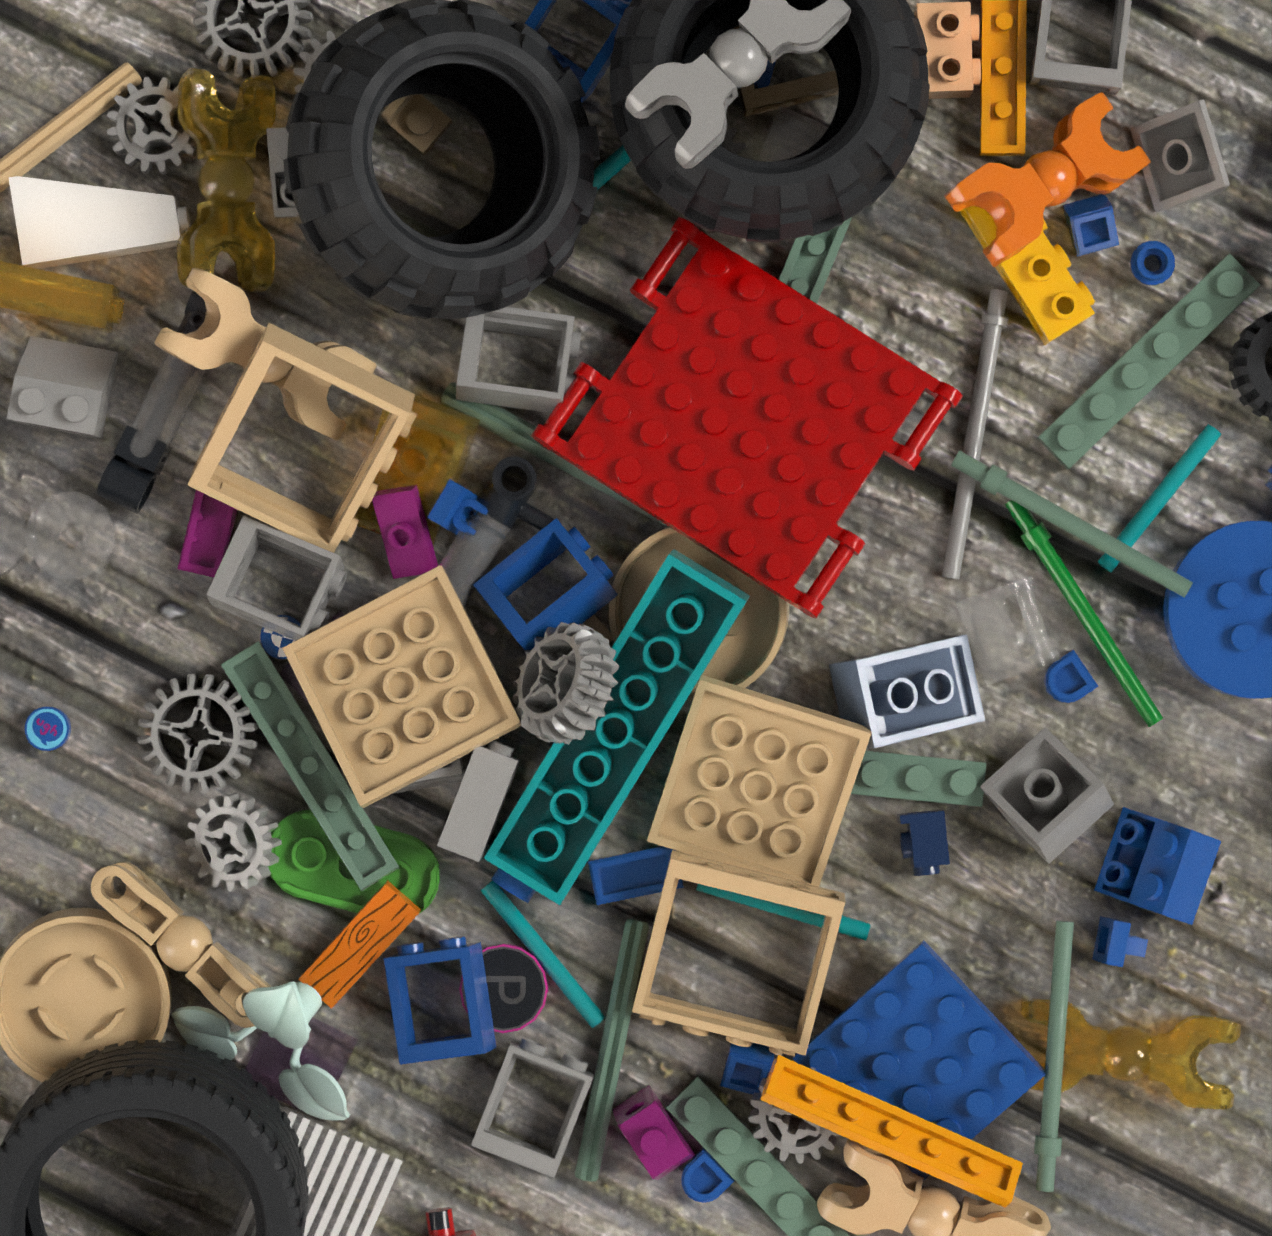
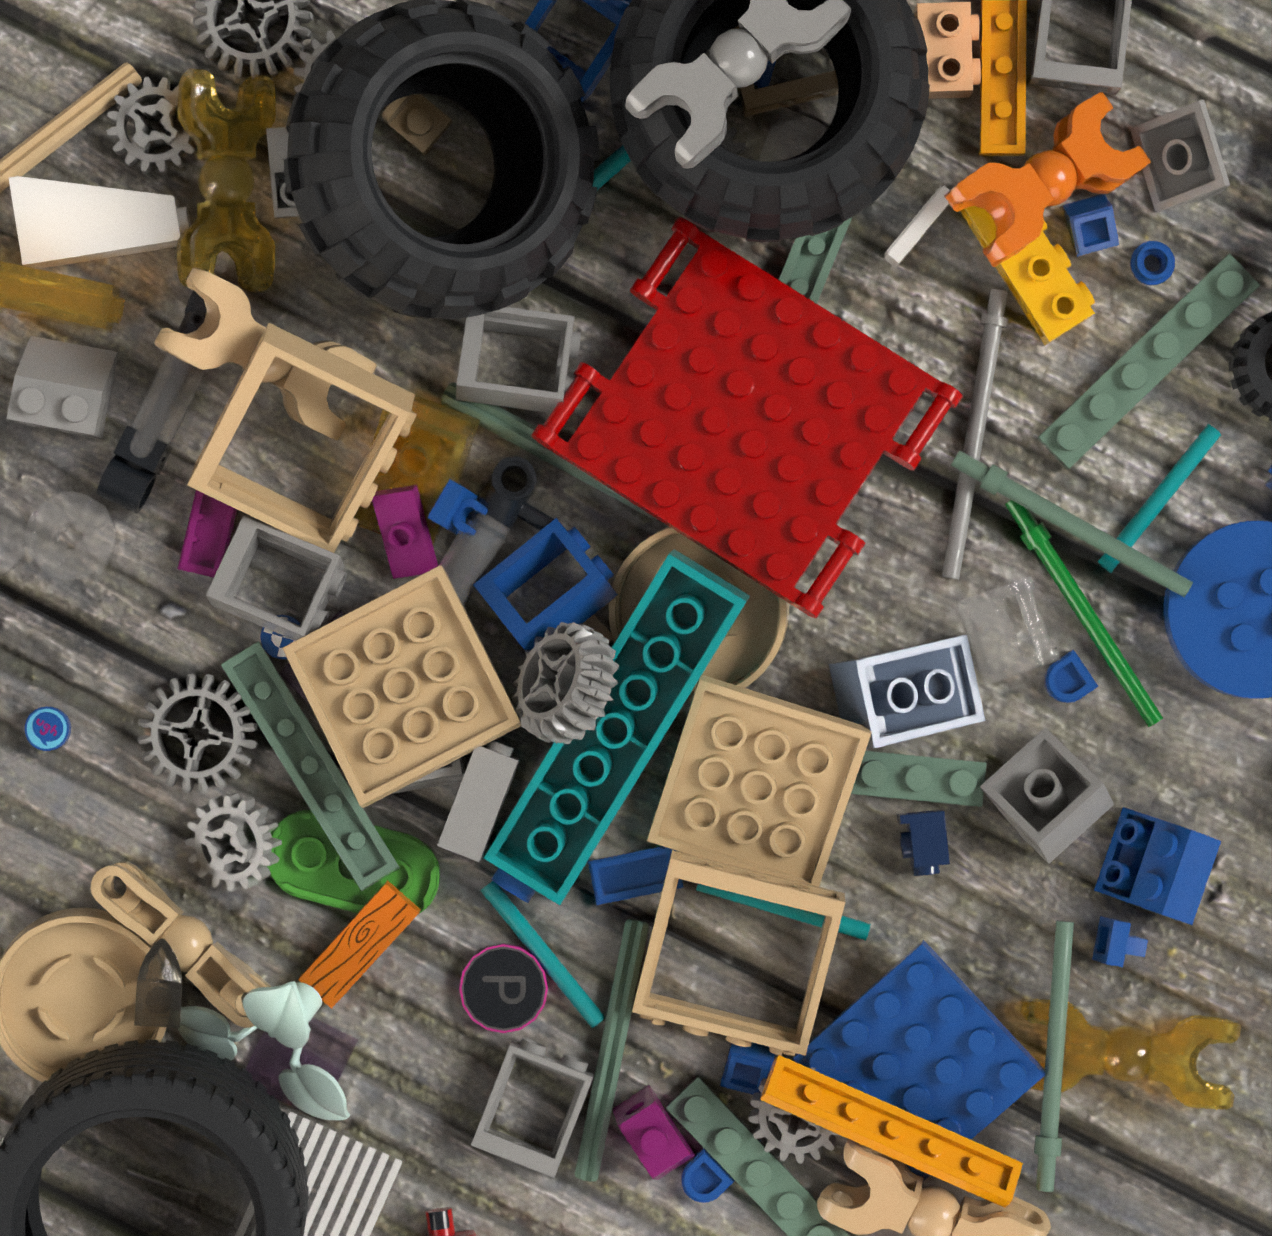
blue window [384,936,497,1065] -> none
none -> clear smoke plate [134,938,183,1028]
none -> white tile [884,185,950,268]

